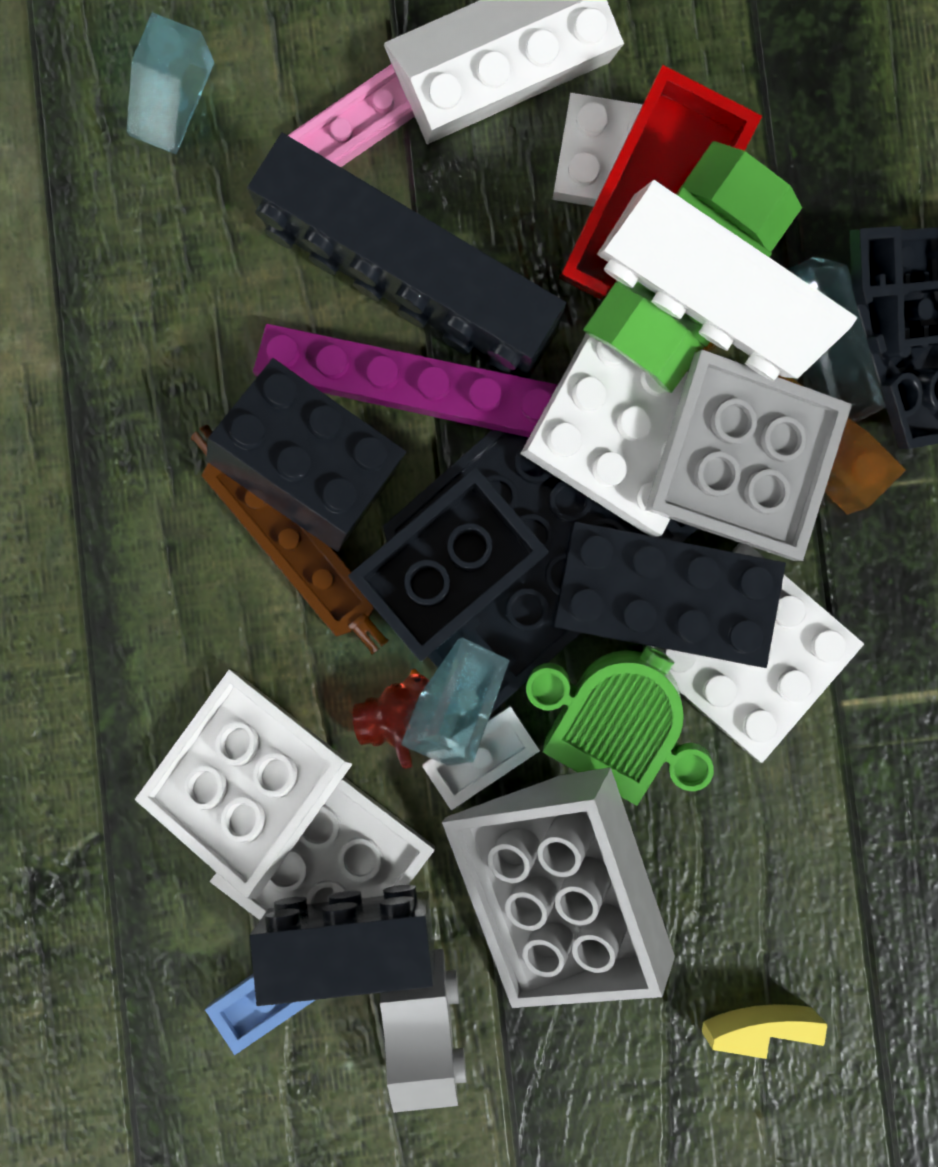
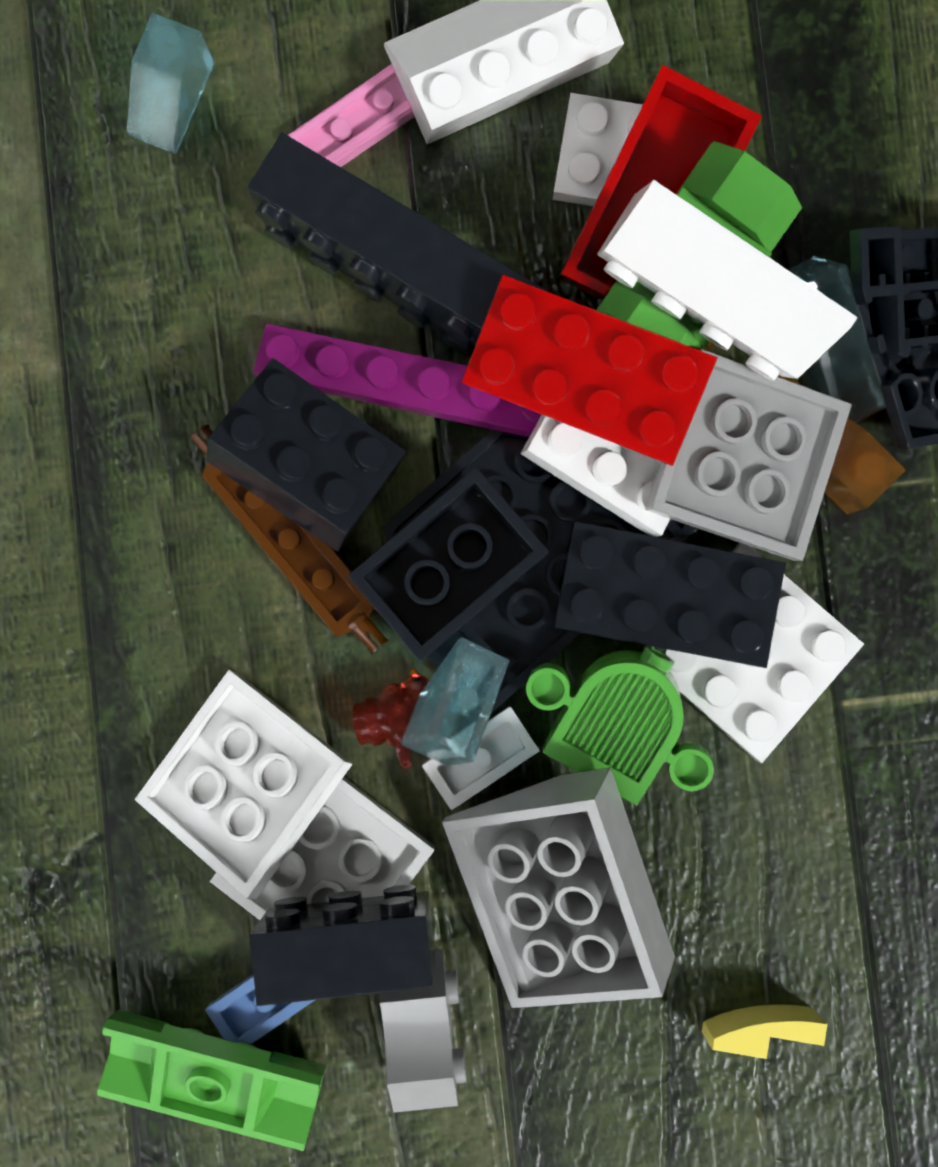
none -> bright green piece [97,1010,326,1151]
none -> red plate [461,275,718,466]

